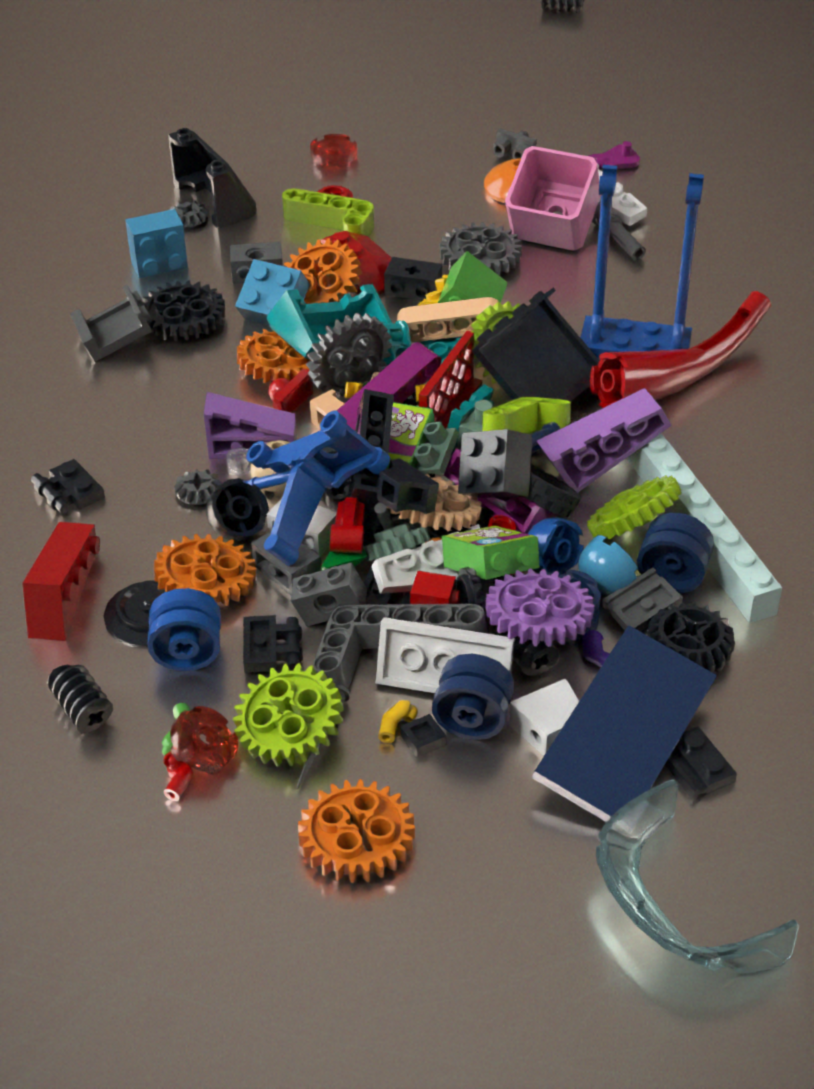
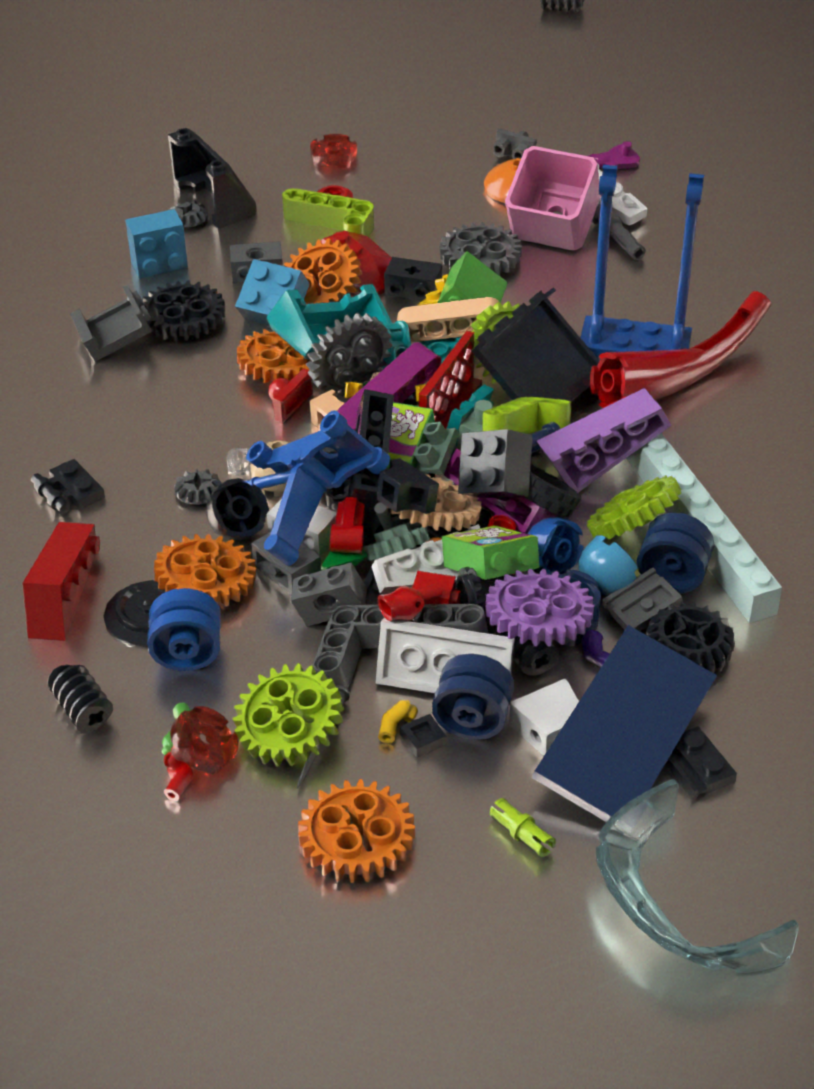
medium lavender wedge [204,392,297,459] -> none
black plate [243,615,303,673] -> none
none -> red piece [378,583,442,621]
none -> lime pin [489,798,556,857]

